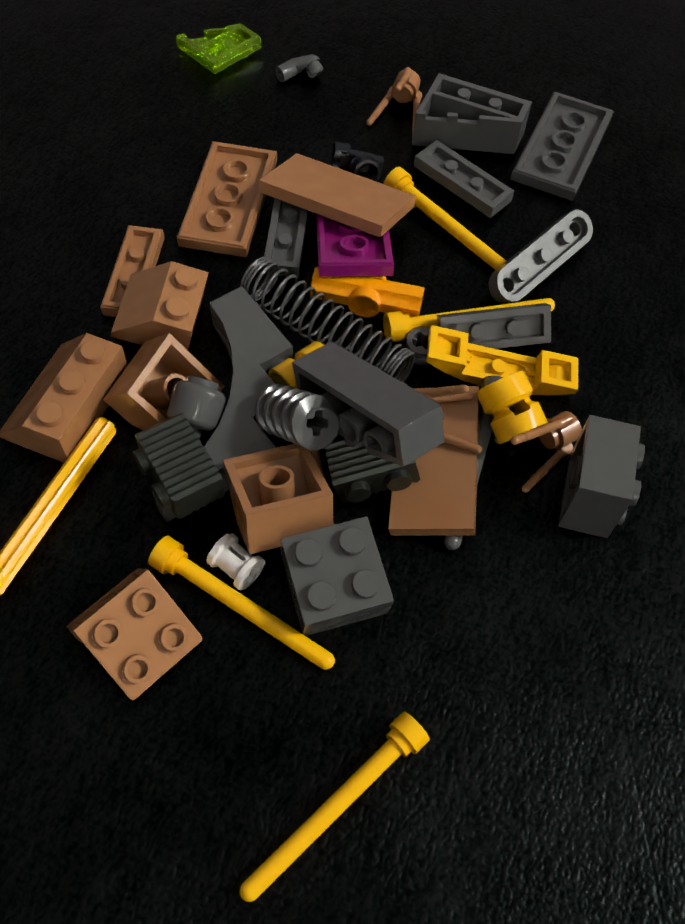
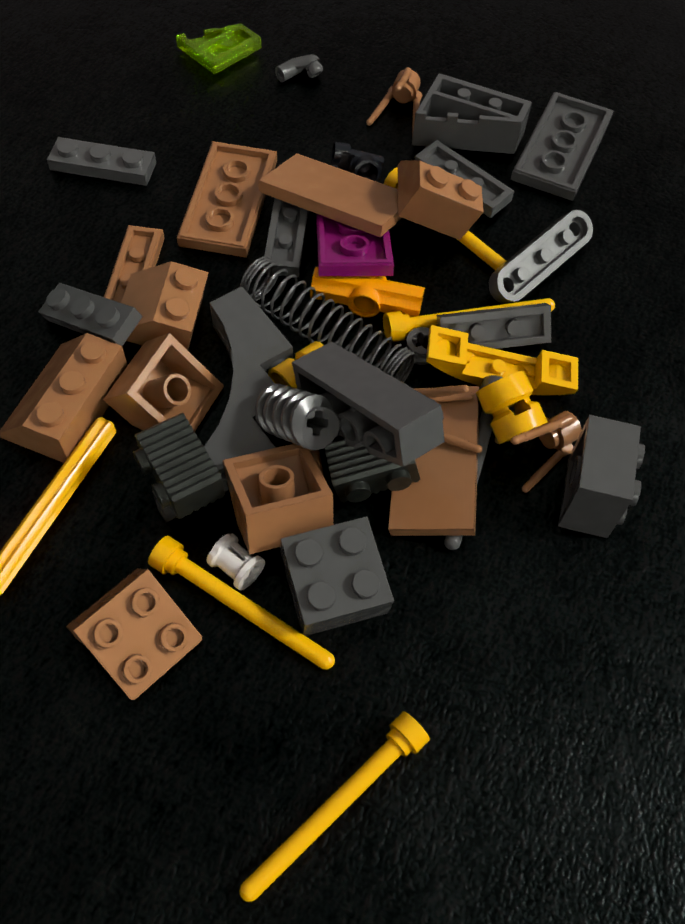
dark grey head [166,375,226,439] -> none
none -> dark grey plate [38,283,143,346]
none -> dark grey plate [47,137,157,186]
none -> medium nougat slope [398,160,484,240]

